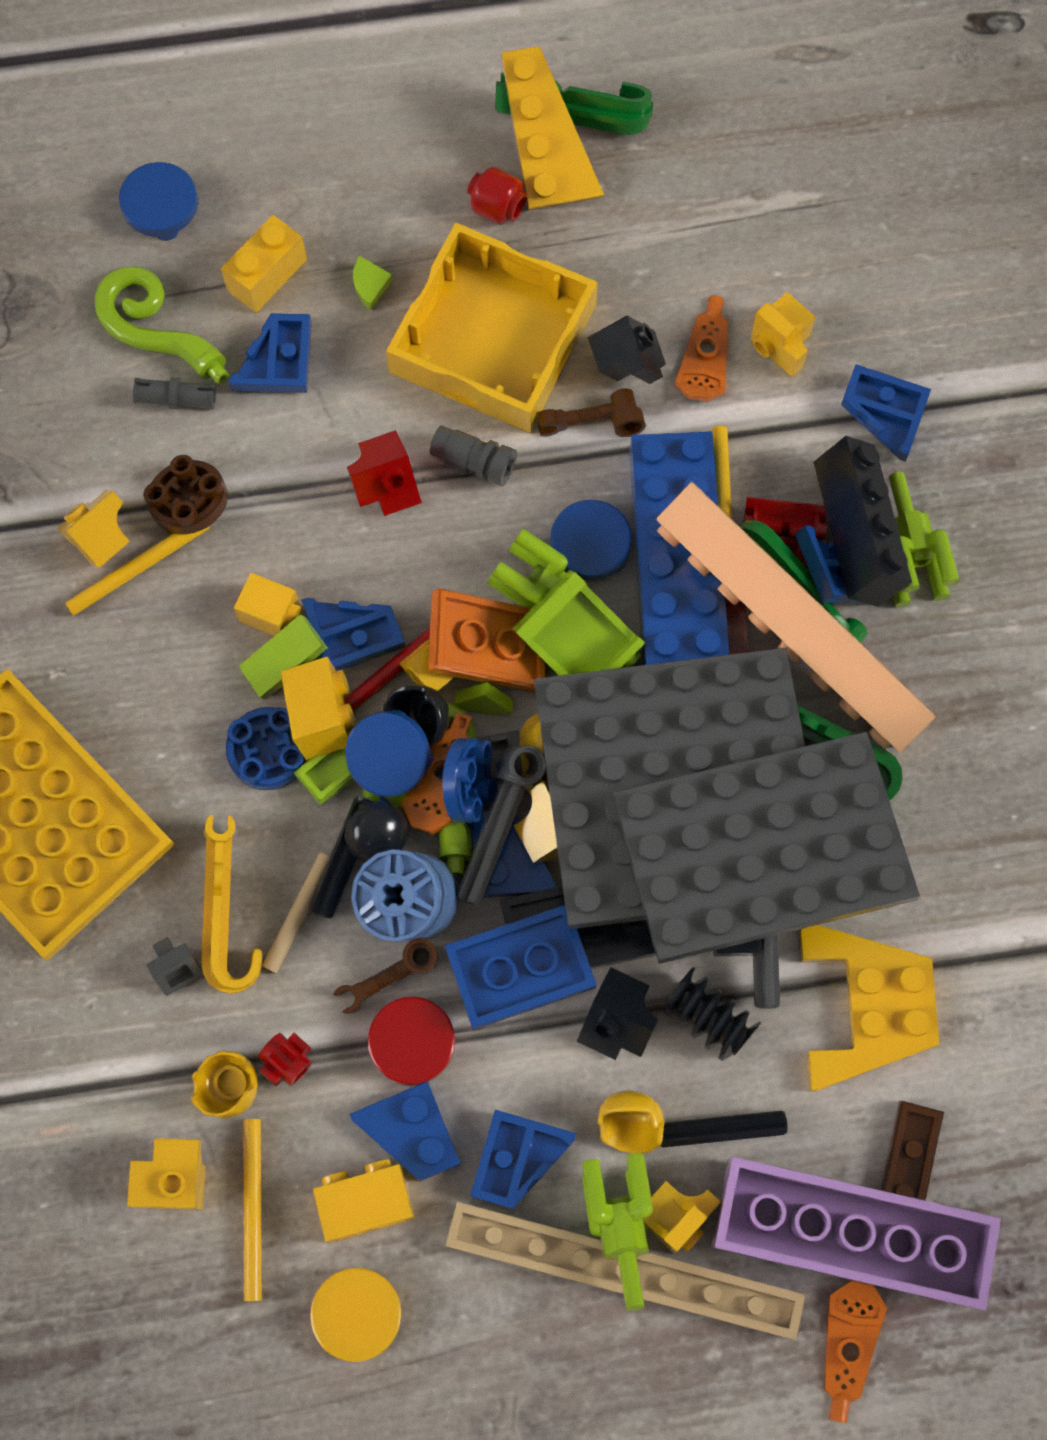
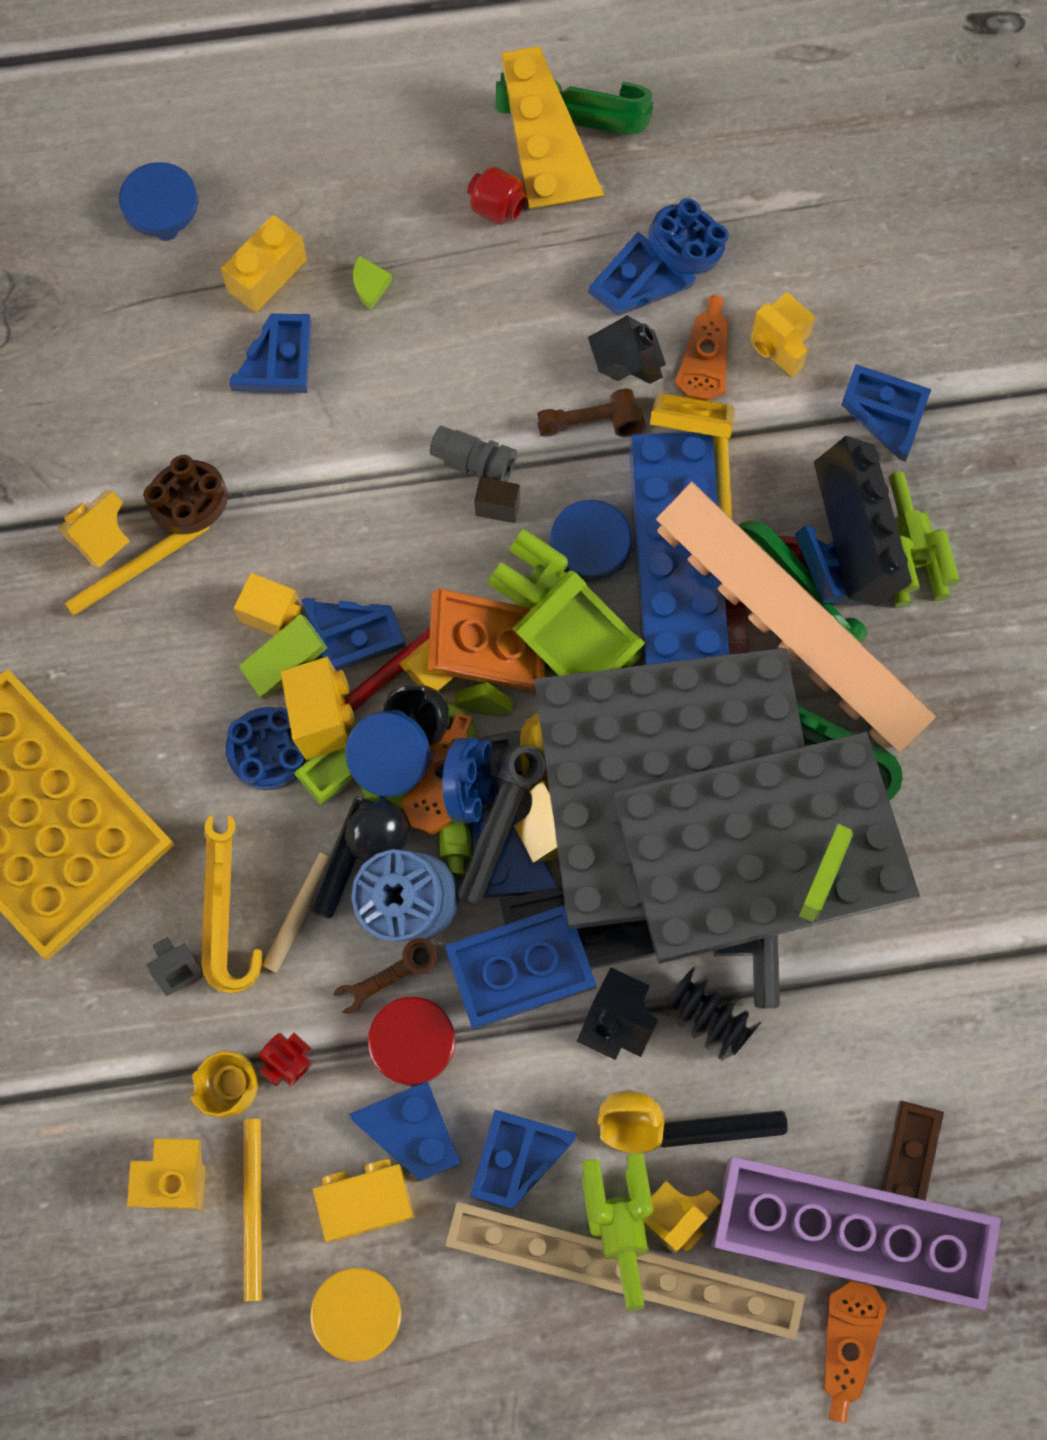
lime plant [95,266,229,384] -> none
dark grey pin [133,377,216,410] -> none
red brick [347,430,422,516] -> none
yellow tile [386,222,598,434] -> none
red hinge [743,497,827,541] -> none
yellow wing [799,925,939,1092] -> none
none -> dark brown piece [474,477,521,523]
none -> blue wing [588,232,696,316]
none -> blue tile [648,198,729,274]
none -> yellow tile [650,392,735,439]
none -> lime tile [799,824,854,922]

